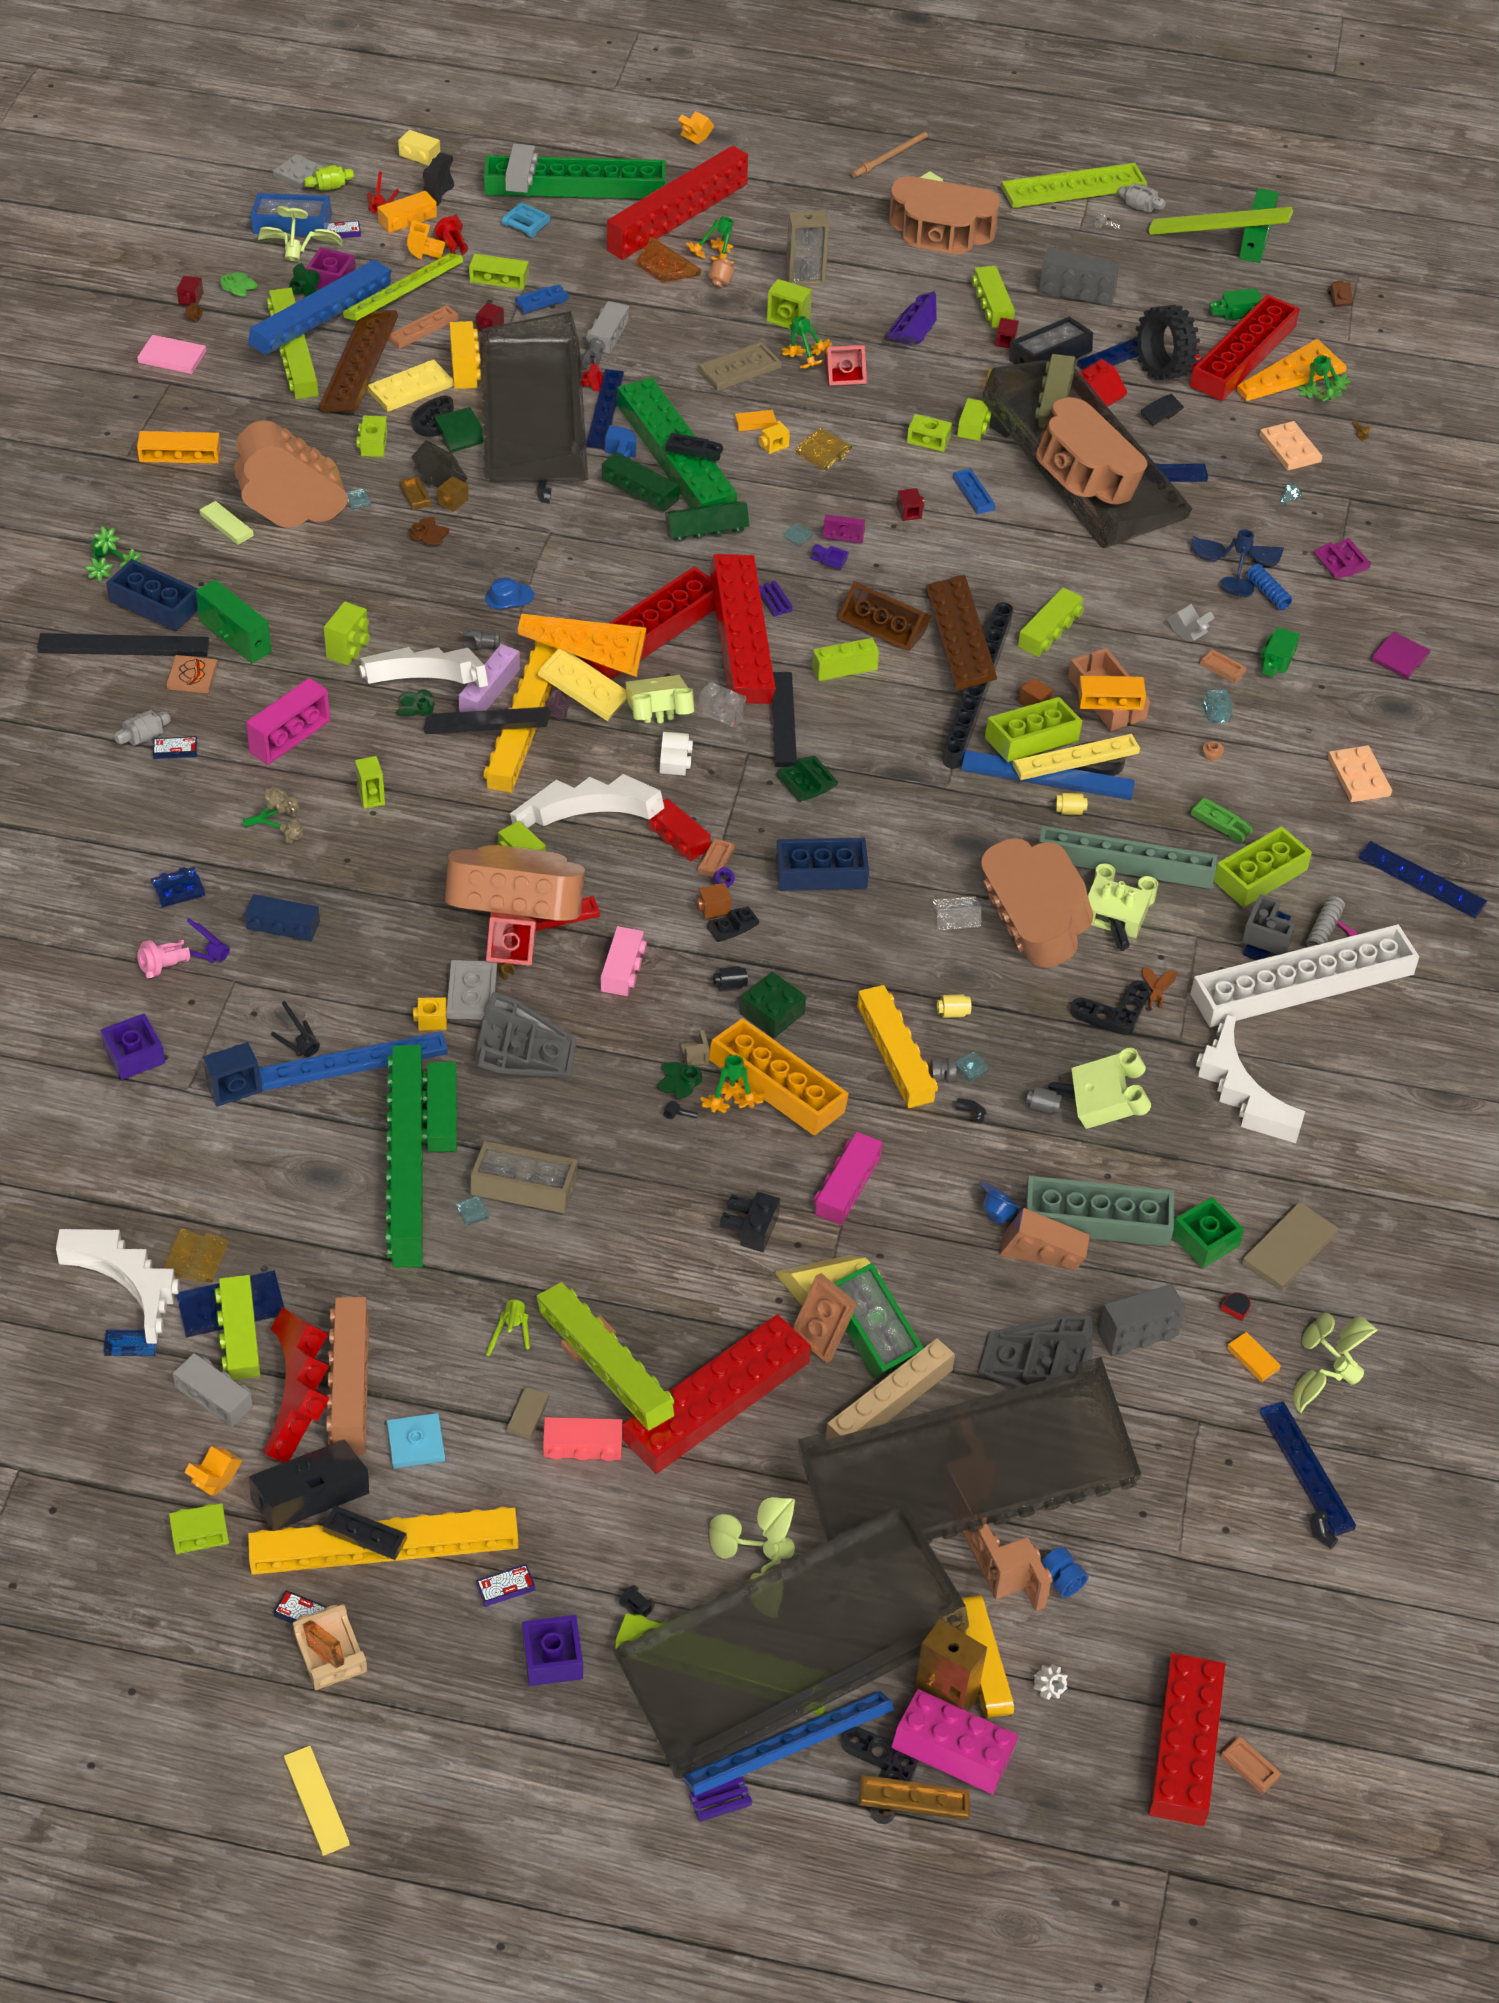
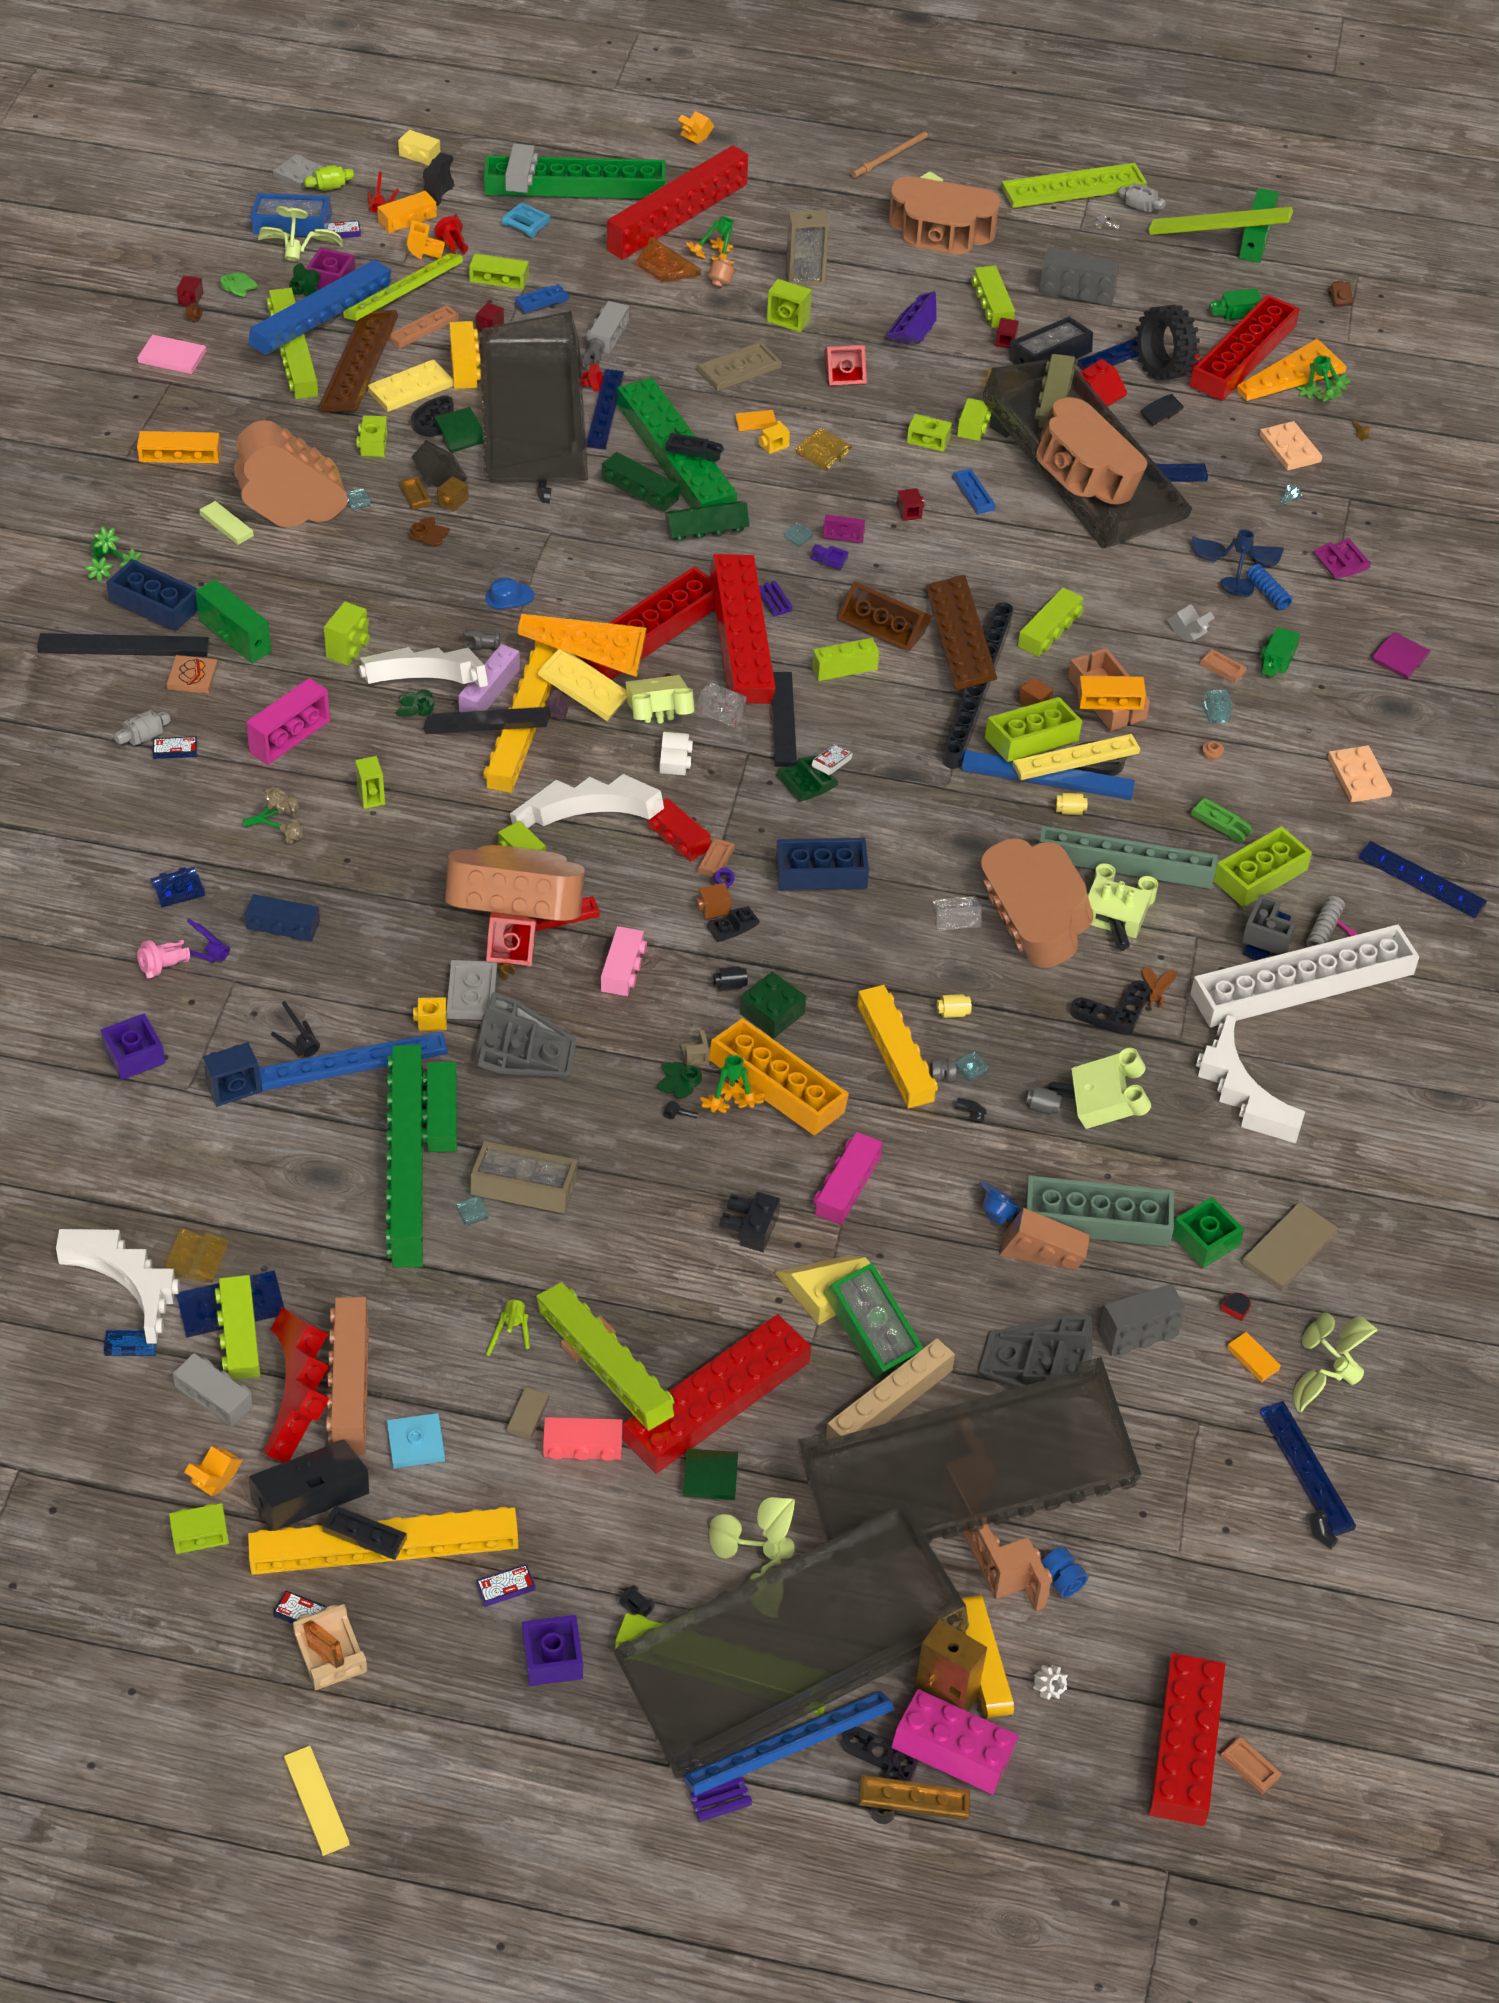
blue brick [605,425,636,458] -> none
plant [782,316,832,368] -> none
nougat tile [793,1273,858,1363] -> none
none -> dark green slope [683,1449,738,1500]
none -> tile [812,744,853,775]

